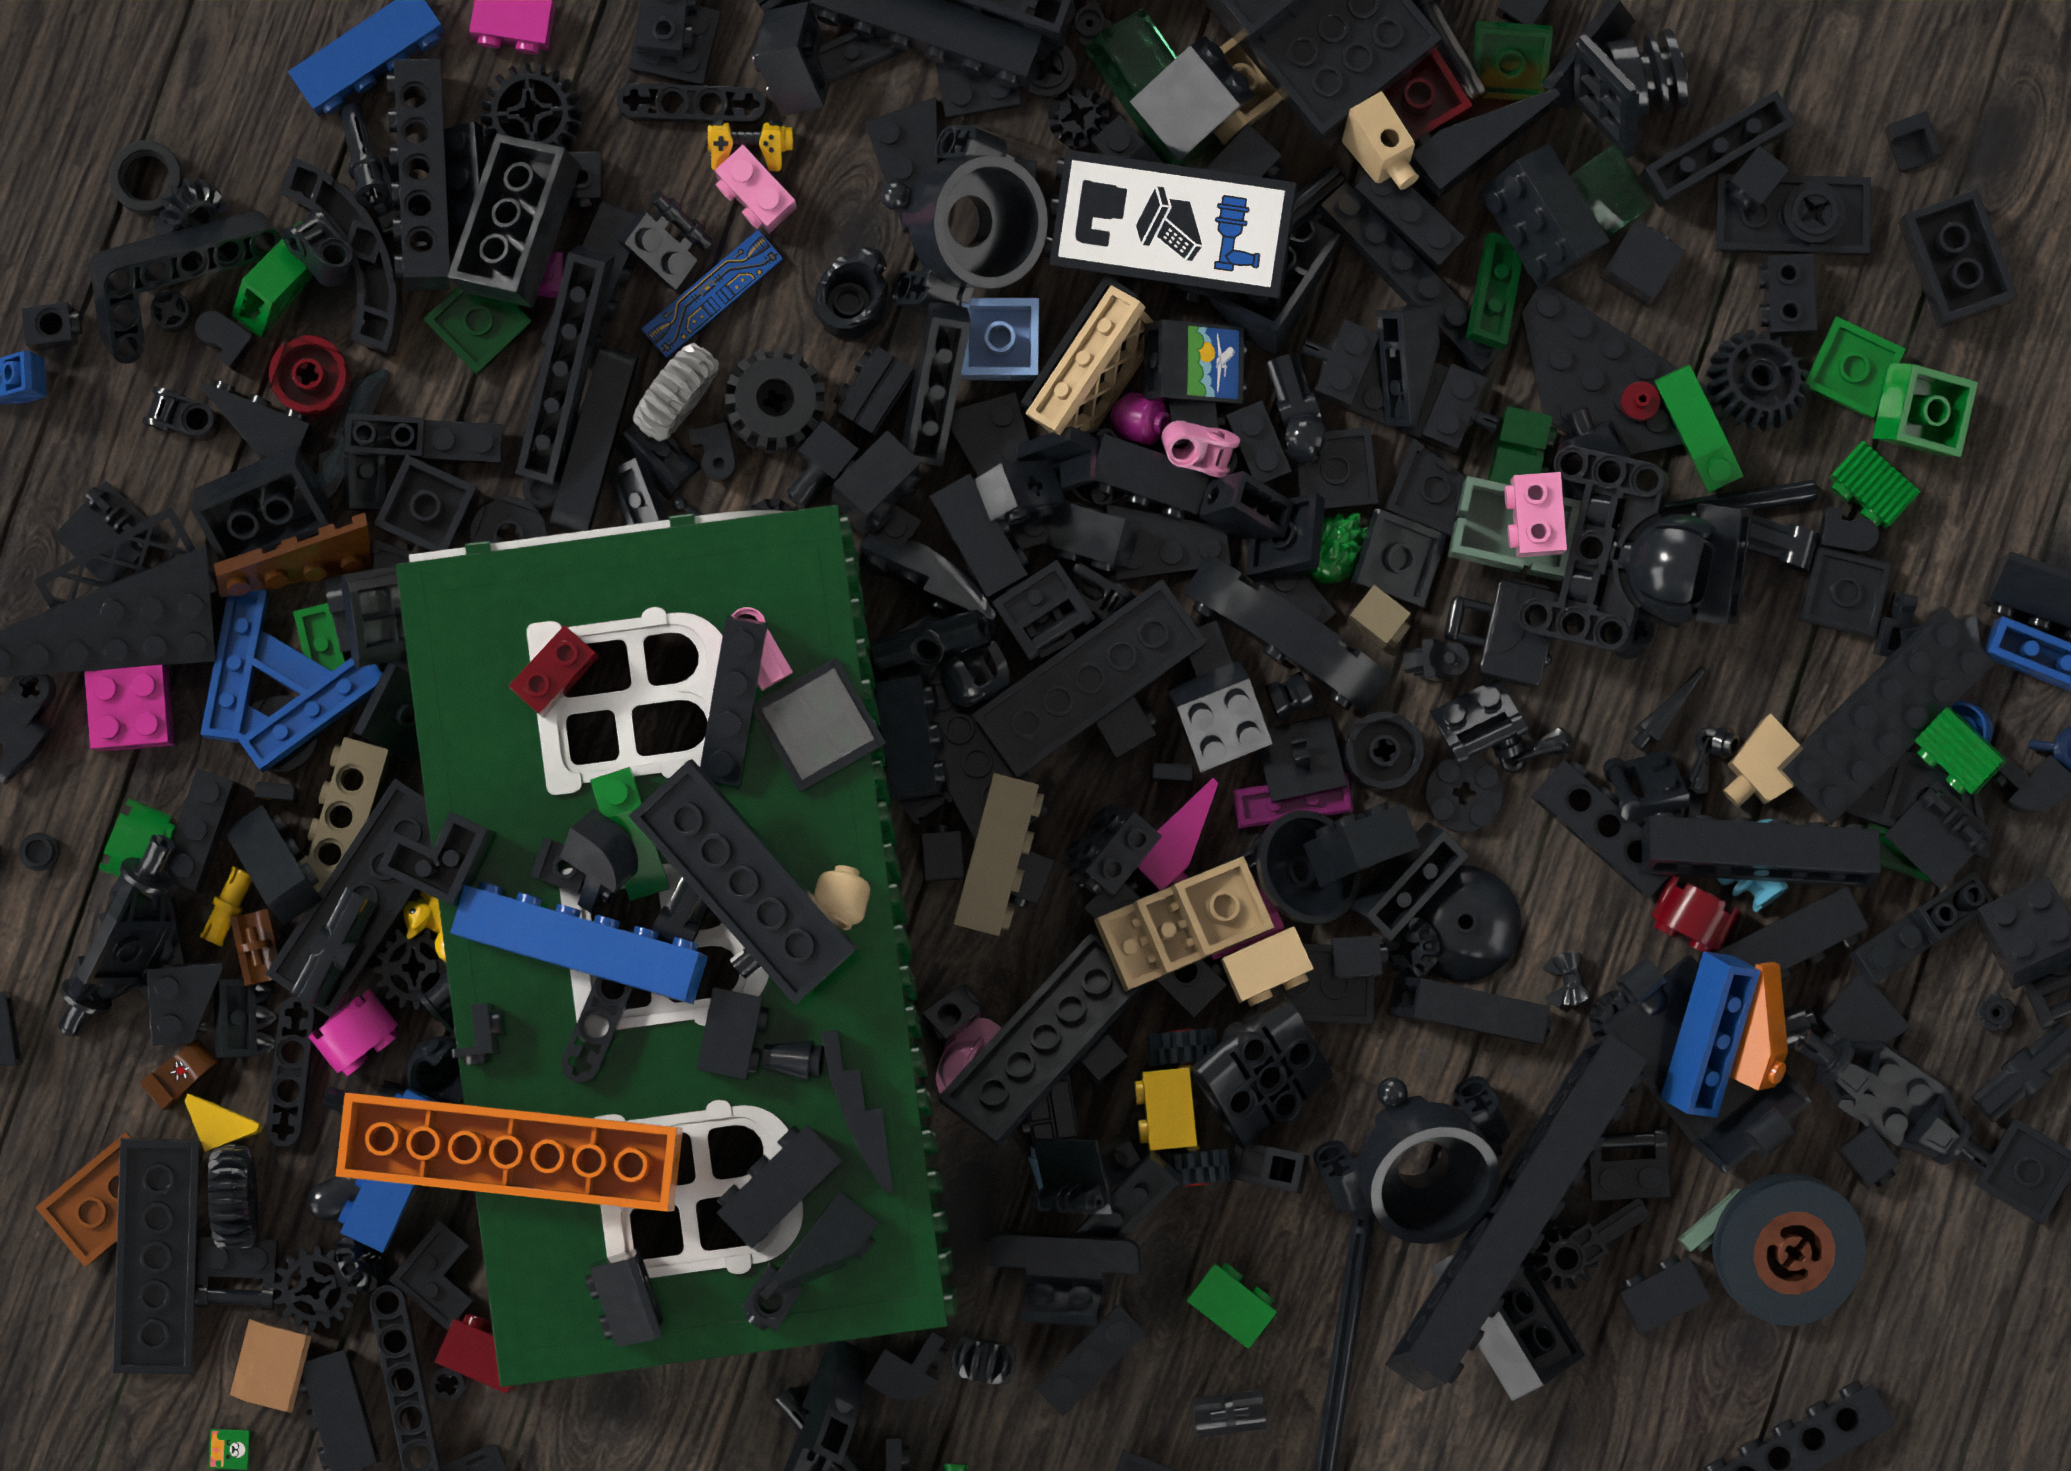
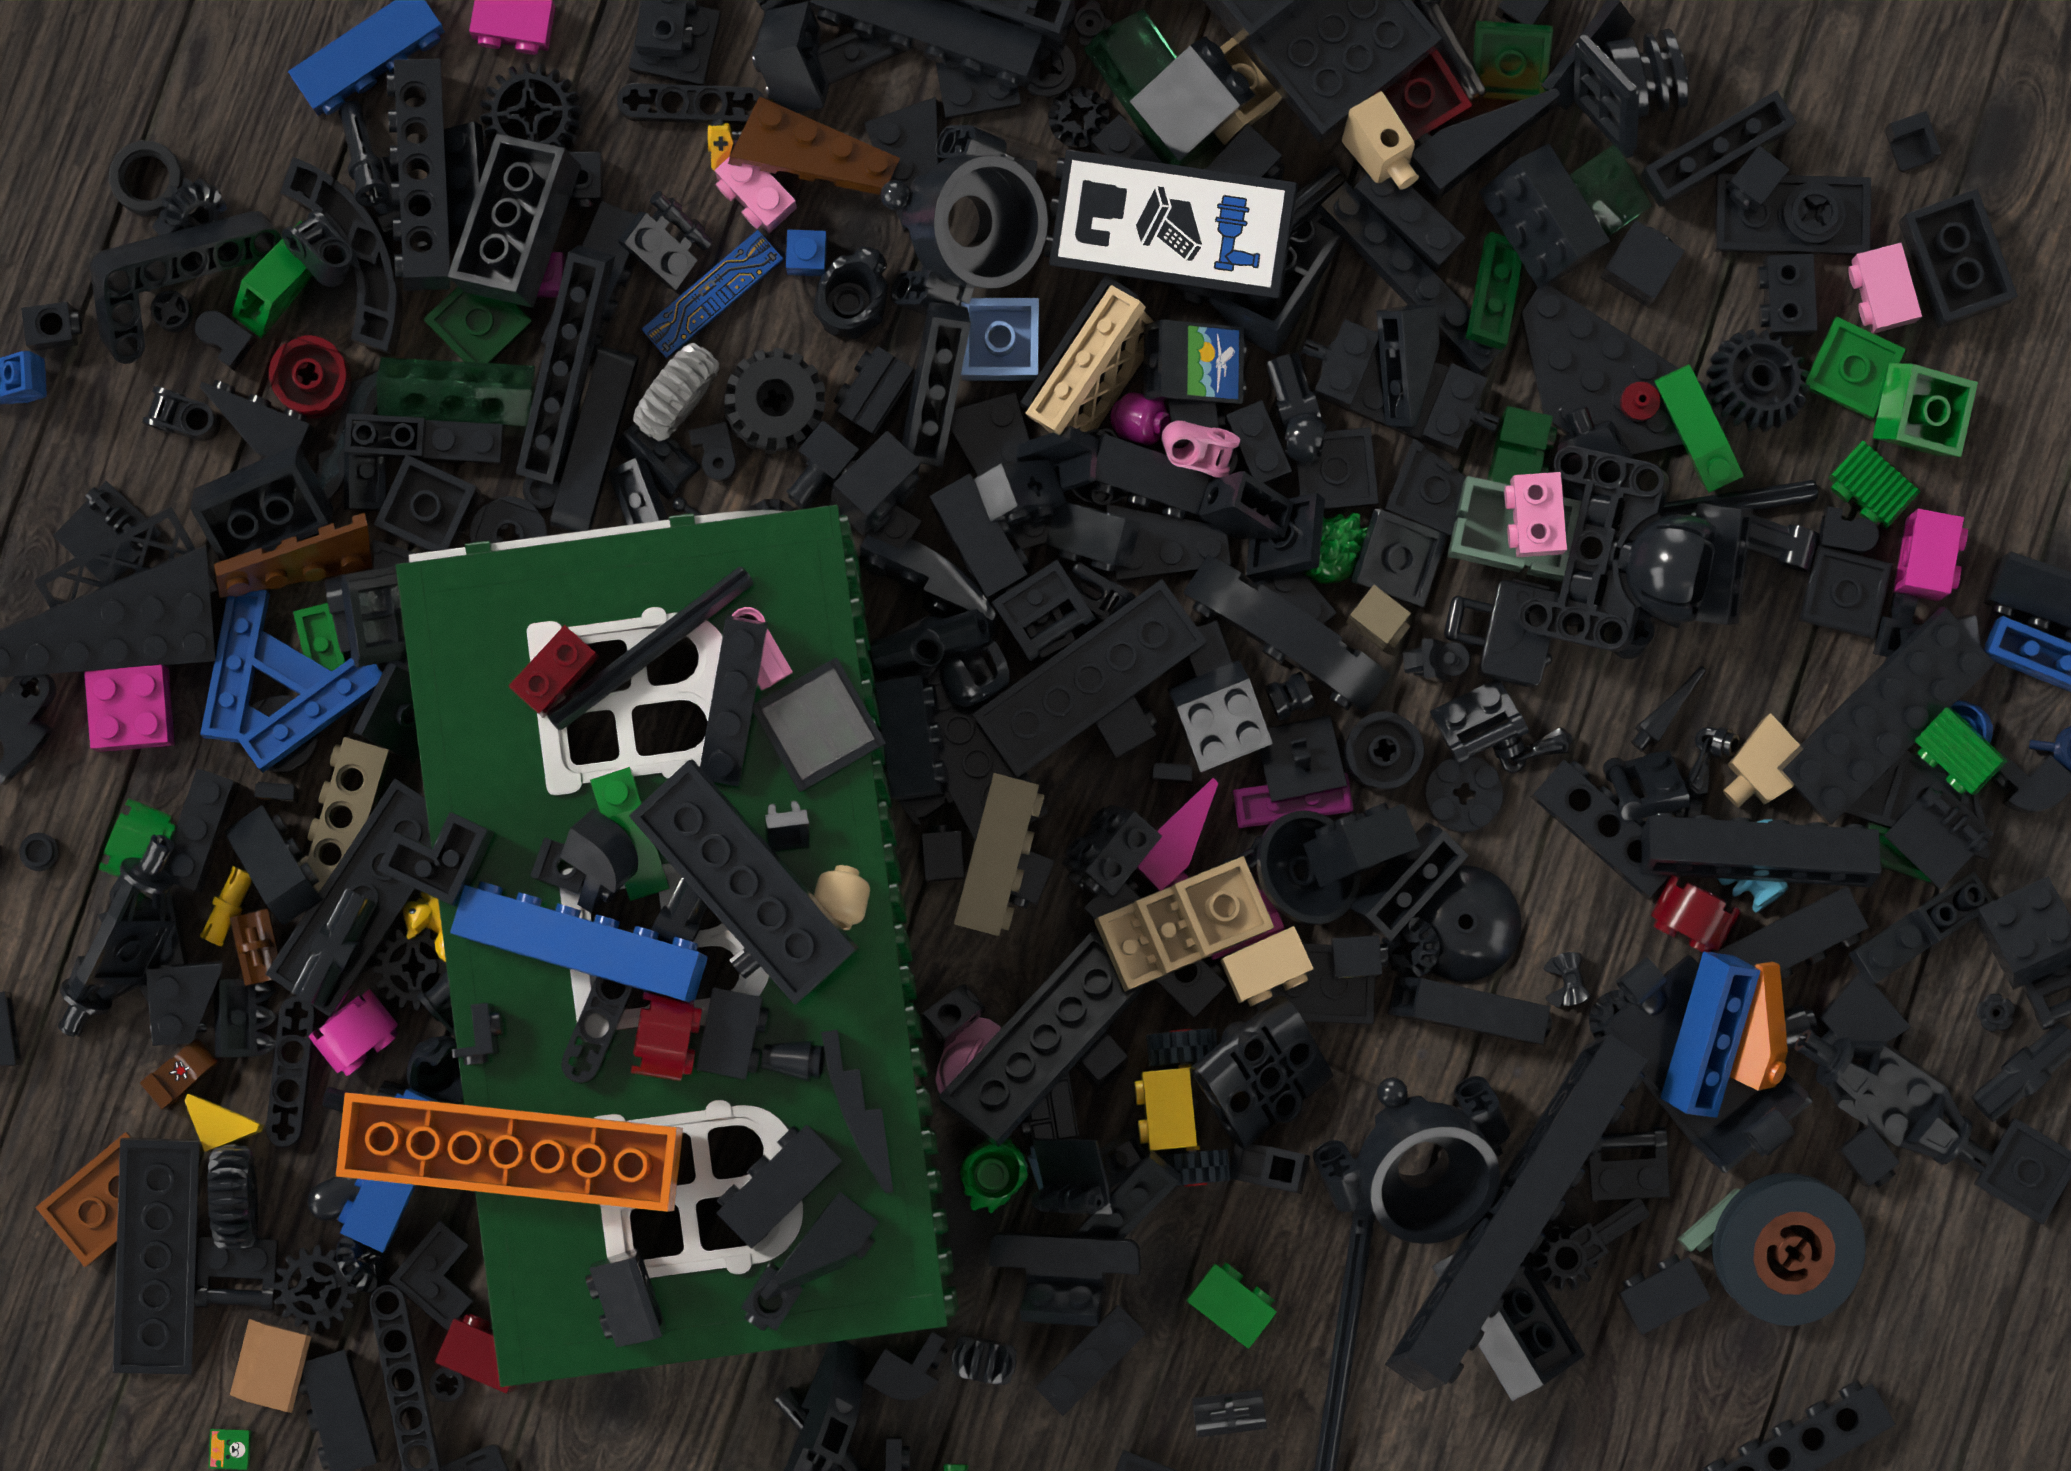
none -> clear green brick [376,357,536,426]
none -> black axle [547,567,753,730]
none -> dark red brick [631,991,702,1082]
none -> reddish brown wing [728,96,900,195]
none -> black tile [765,801,809,852]
none -> blue brick [786,230,827,276]
none -> green hair [960,1138,1028,1213]
none -> bright pink brick [1848,243,1922,334]
none -> dark pink brick [1893,509,1968,601]

